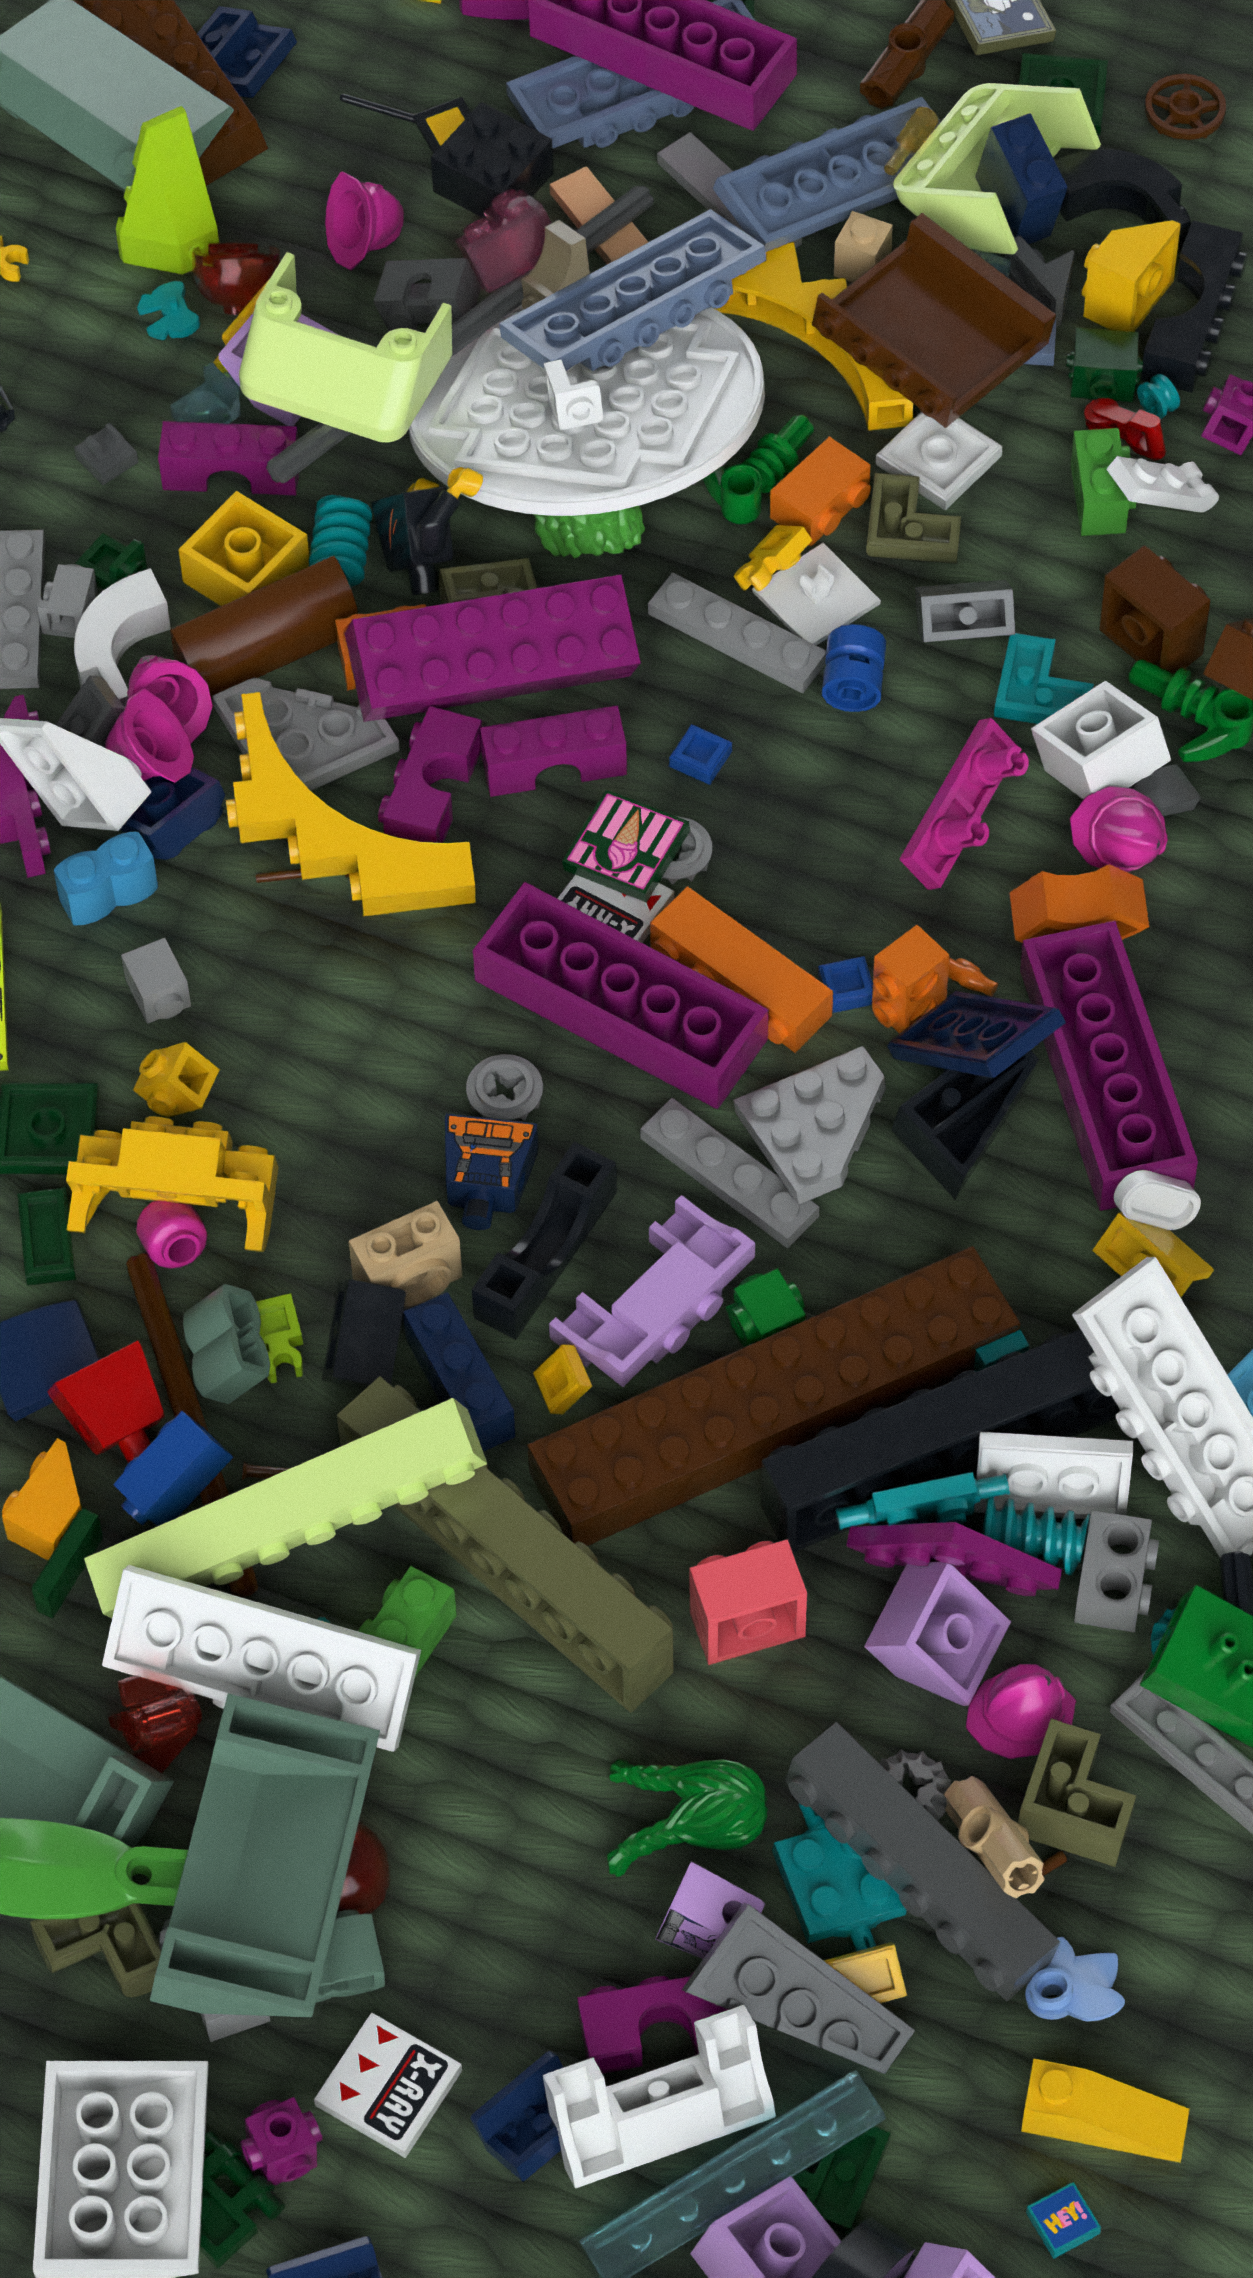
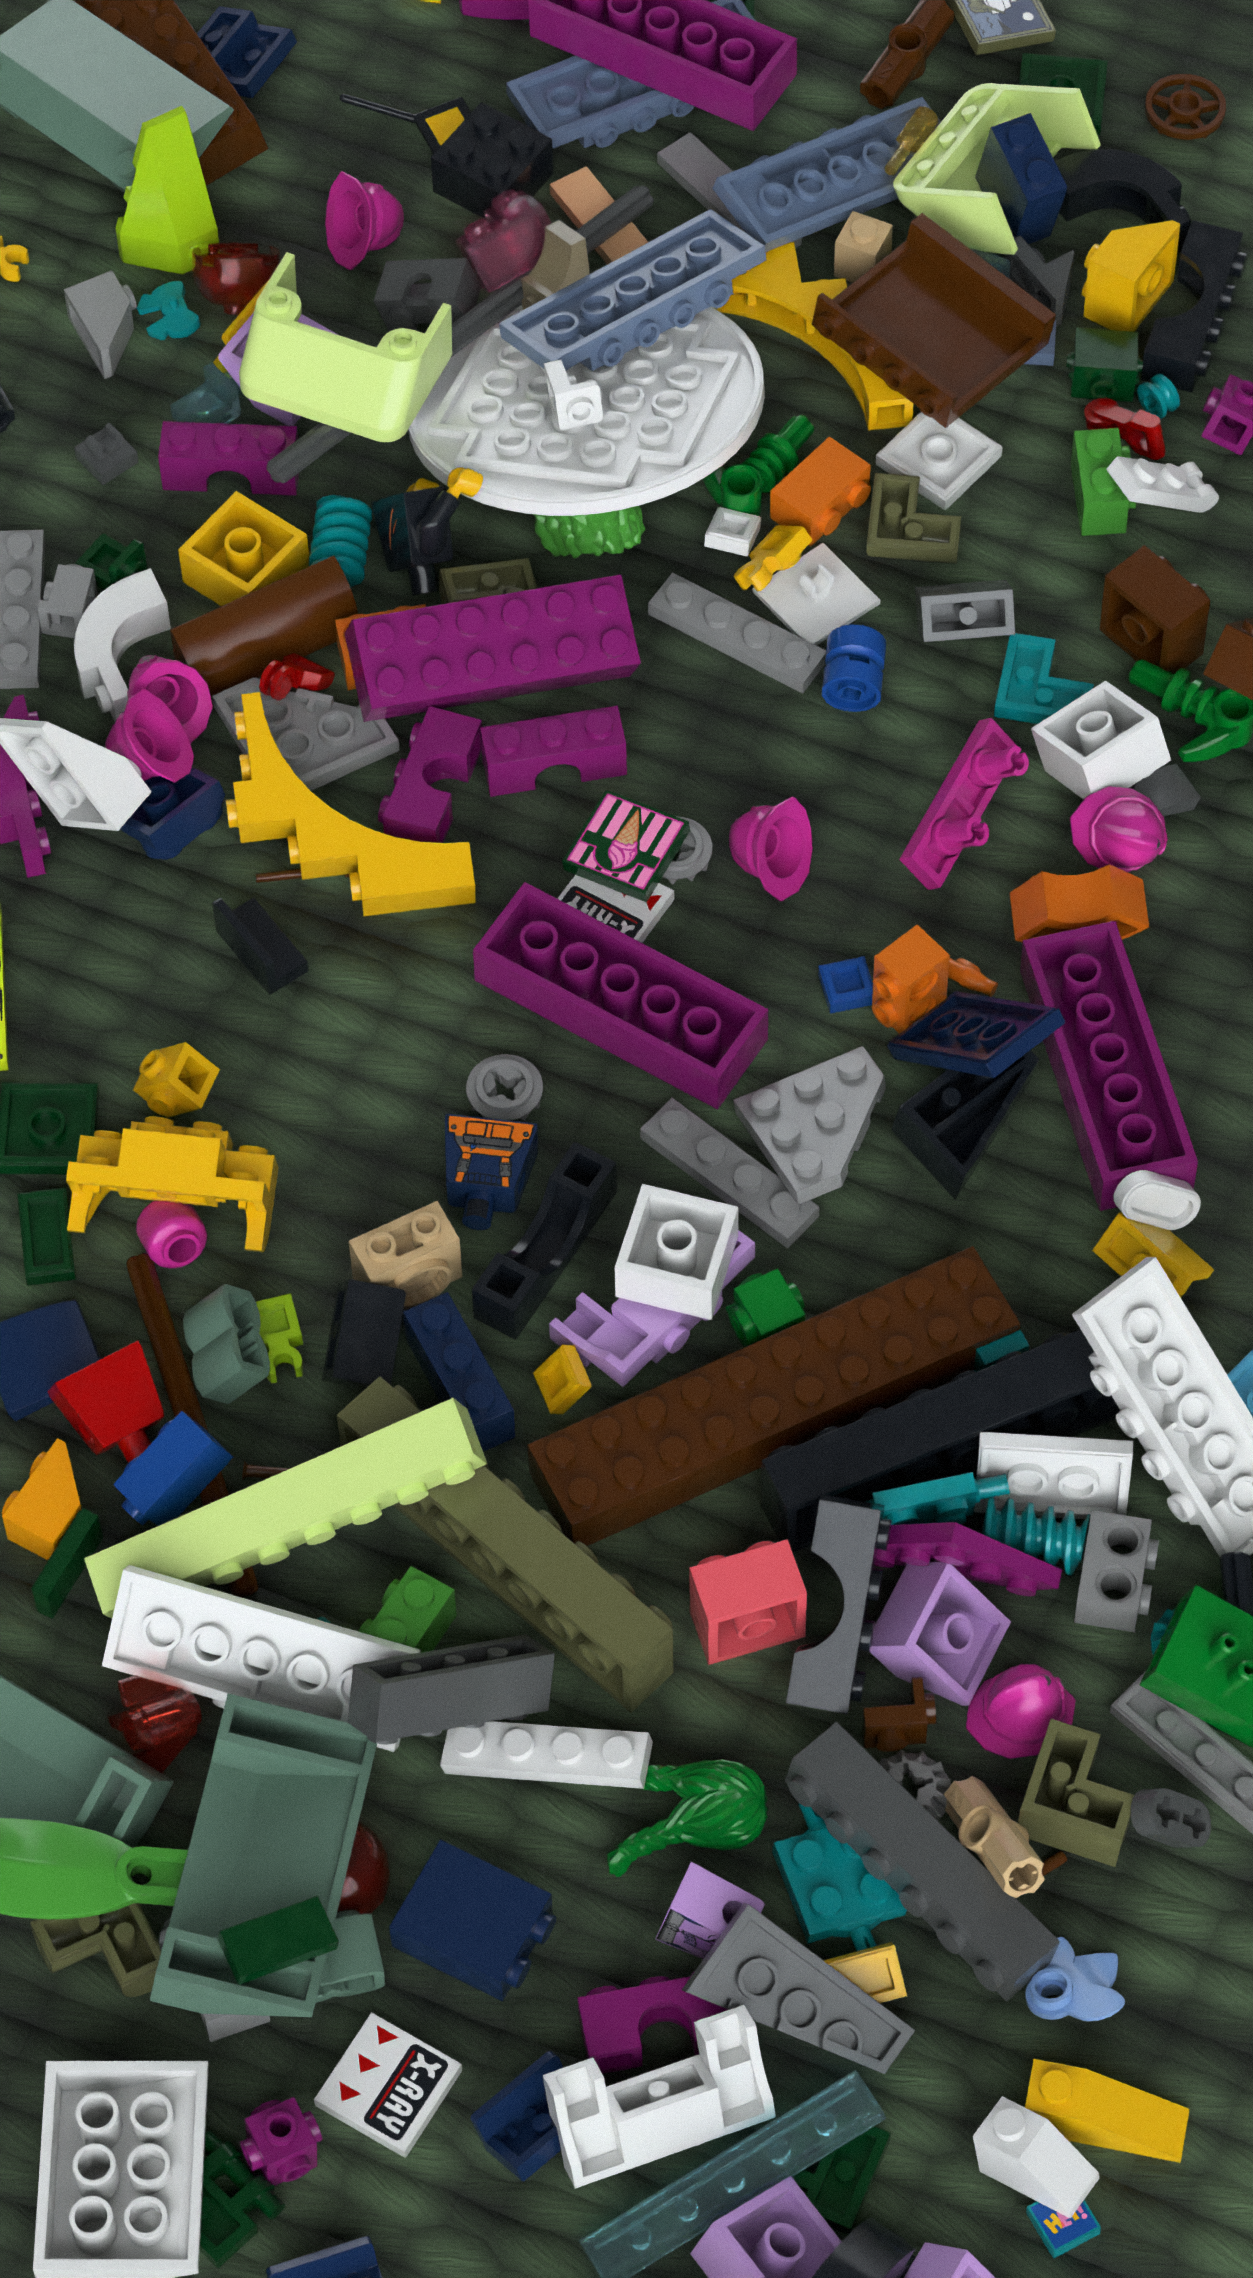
dark azure brick [54,832,158,925] -> none
dark grey slope [56,676,125,748] -> none
light grey brick [121,938,191,1024] -> none
orange brick [650,886,833,1053] -> none
blue tile [669,724,732,785] -> none
none -> light grey slope [64,270,137,379]
none -> black panel [212,897,309,995]
none -> dark green tile [217,1895,339,1985]
none -> red piece [259,653,335,701]
none -> dark grey brick [348,1634,555,1745]
none -> dark blue brick [389,1839,556,2002]
none -> white plate [440,1721,653,1789]
none -> white brick [615,1184,738,1320]
none -> white tile [704,507,761,557]
none -> dark pink piece [729,796,813,901]
none -> arch [786,1495,892,1714]
none -> reddish brown bracket [862,1677,936,1752]
none -> white slope [973,2096,1099,2219]
none -> dark grey beam [1131,1788,1211,1848]

